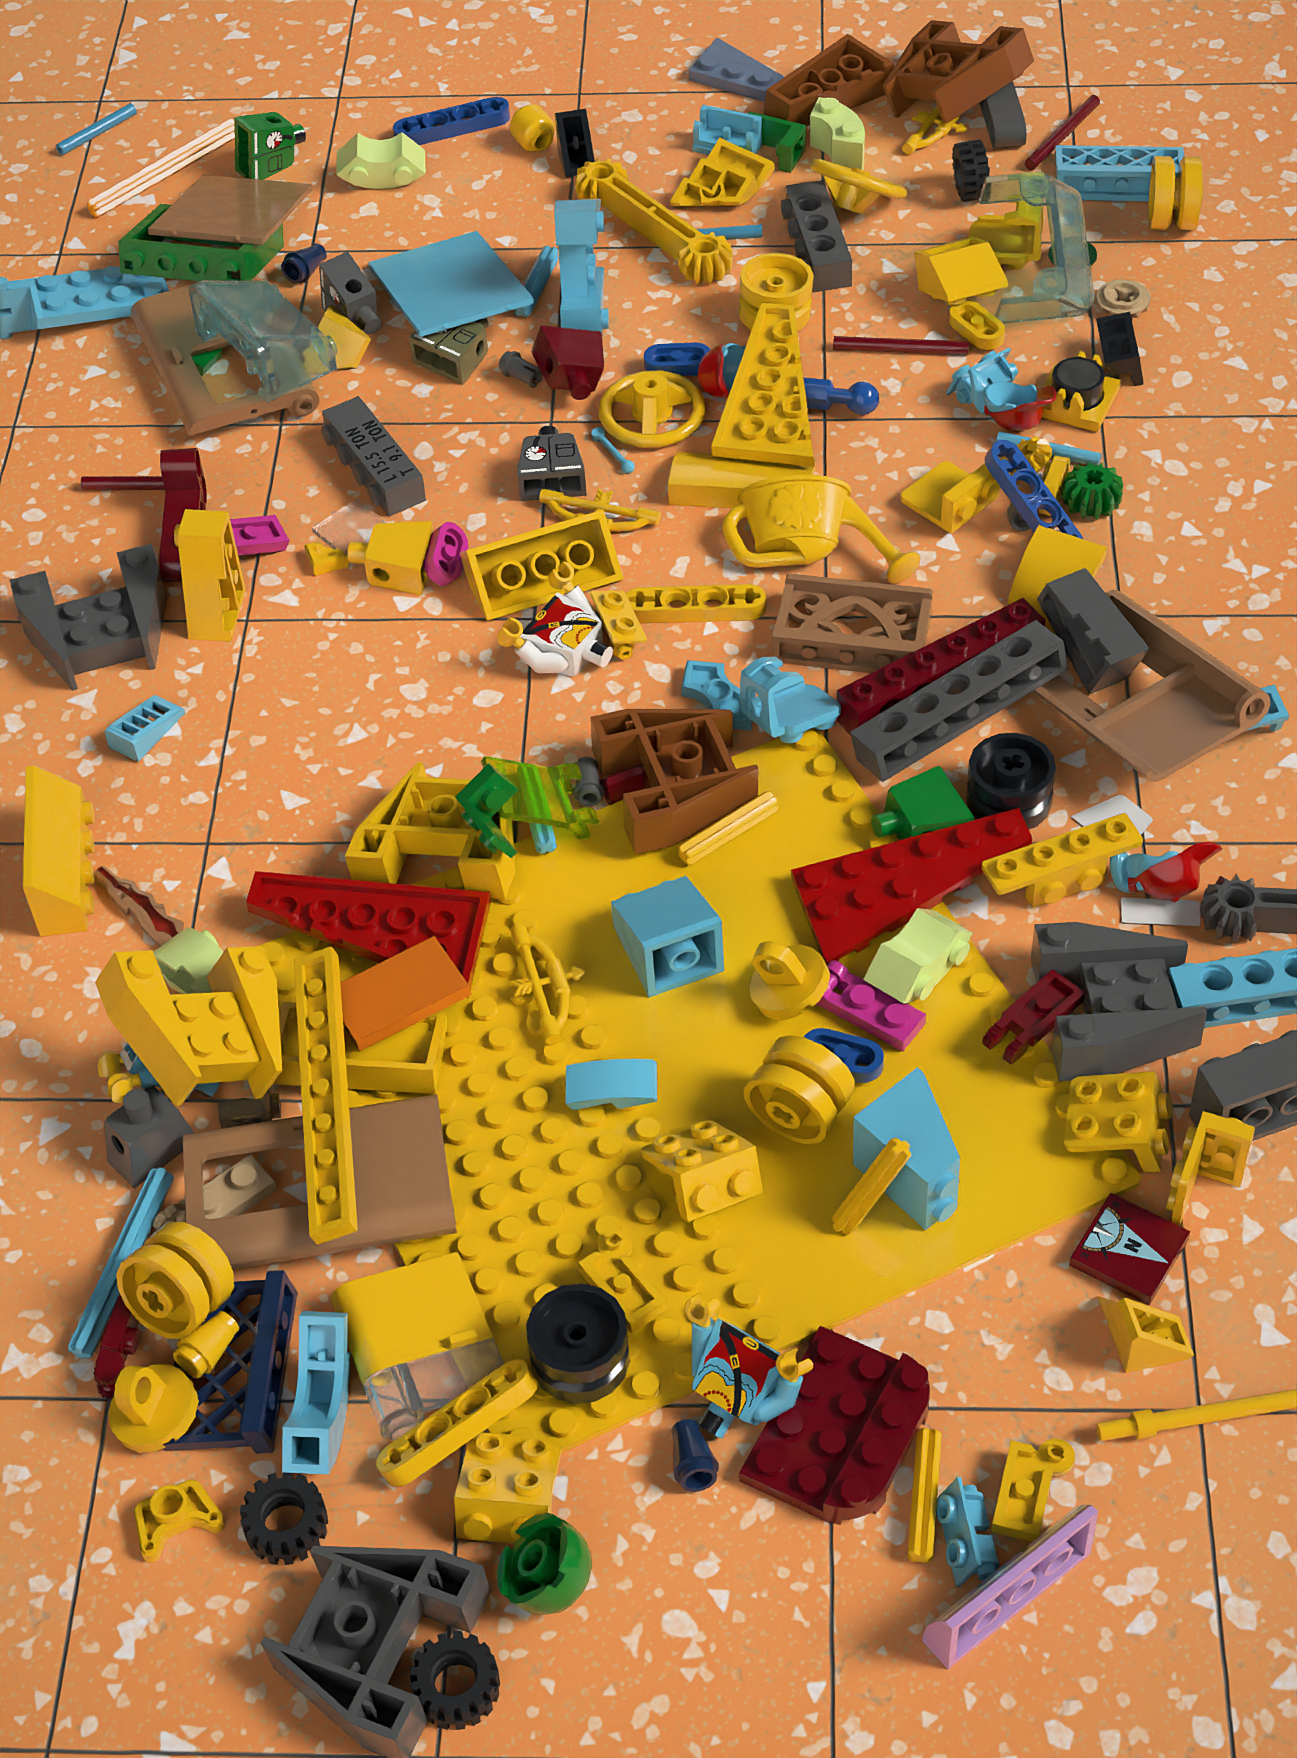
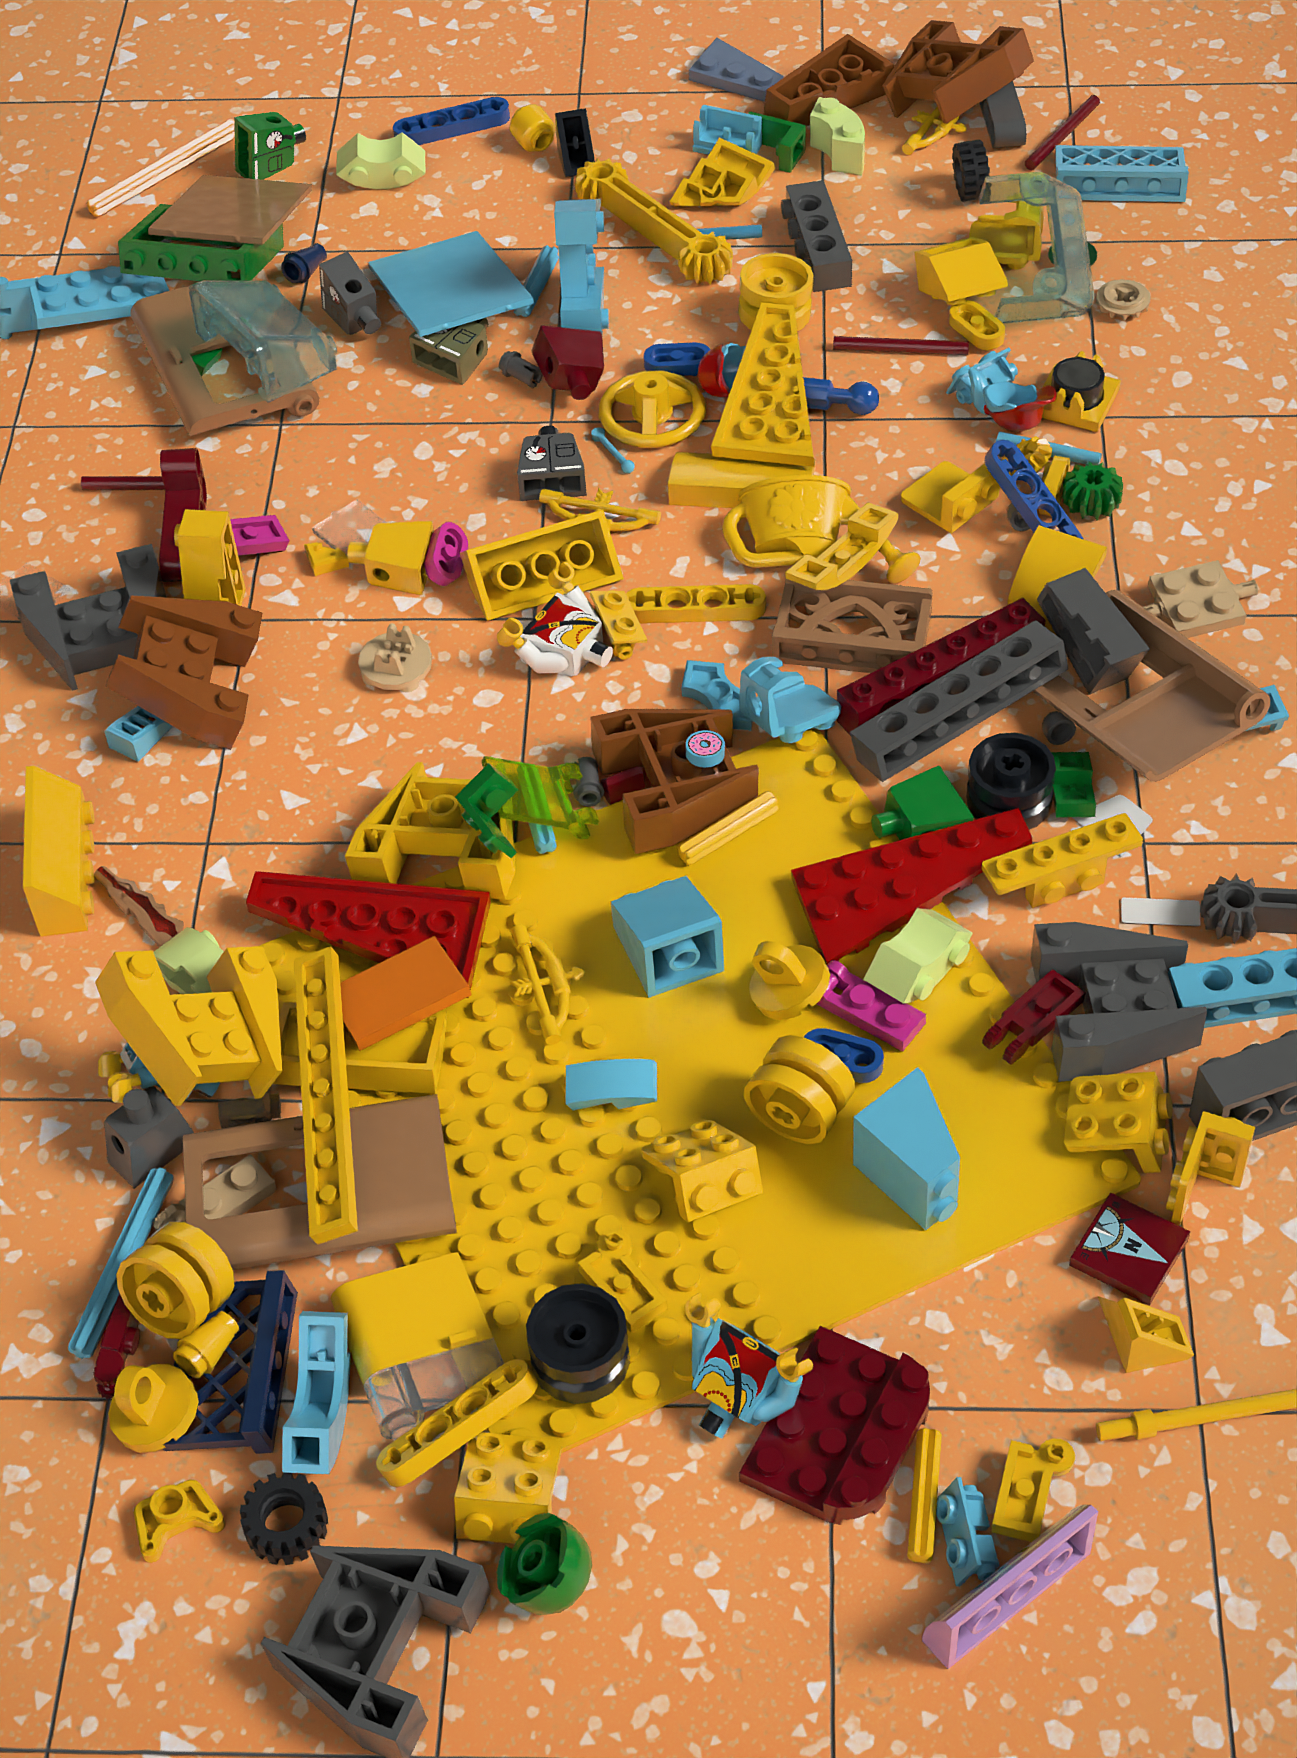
dark azure piece [56,103,137,155] -> none
yellow slope [301,305,371,373] -> none
dark grey brick [321,396,426,517] -> none
black tyre [410,1631,500,1730] -> none
dark blue cone [671,1419,719,1492] -> none
yellow piece [810,159,907,214] -> none
yellow axle [832,1138,911,1235] -> none
black hinge [1096,311,1144,386] -> none
red hair [1110,842,1223,903] -> none
yellow wheel [1148,156,1203,230] -> none
none -> dark orange wedge [106,595,263,750]
none -> tan plate [358,623,433,692]
none -> tile [686,730,725,768]
none -> yellow slope [785,502,898,590]
none -> dark grey hinge [1042,711,1076,745]
none -> green slope [1051,752,1096,818]
none -> tan plate [1143,560,1258,638]

